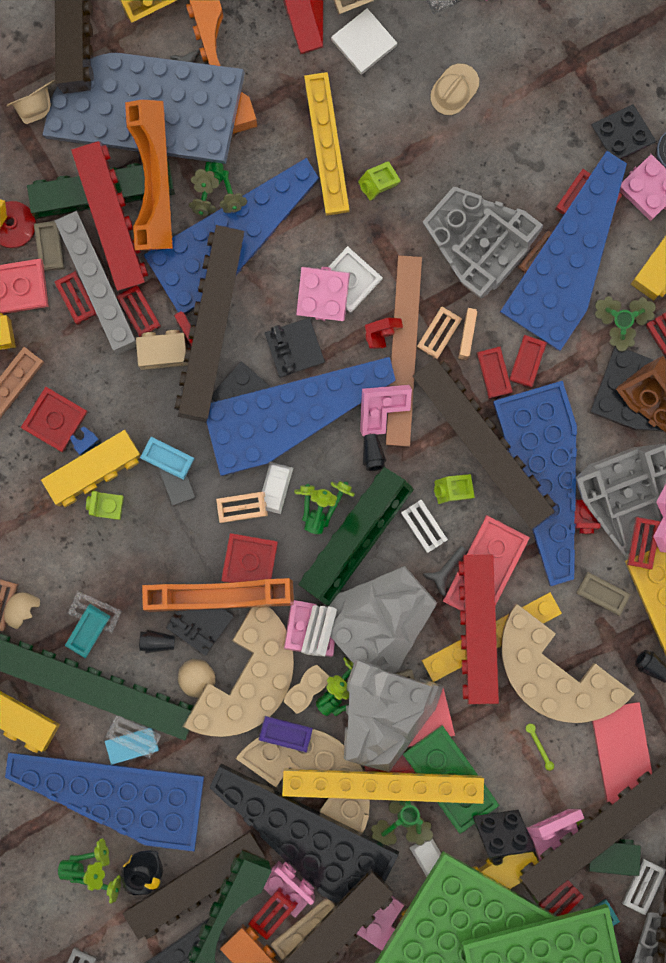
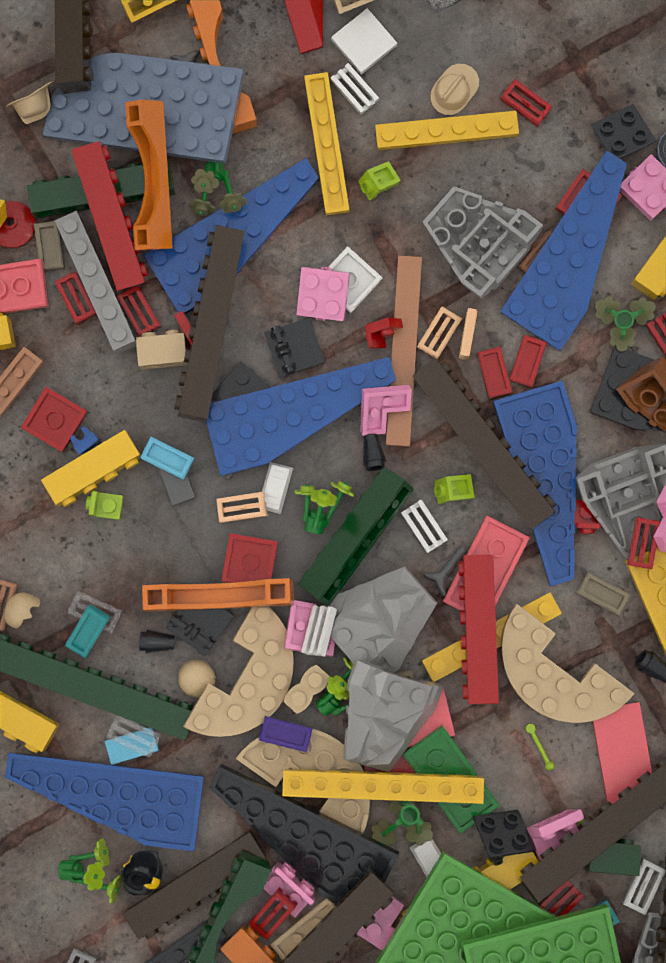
none -> white tile [330,63,379,115]
none -> yellow plate [375,111,519,151]
none -> red tile [500,79,553,127]

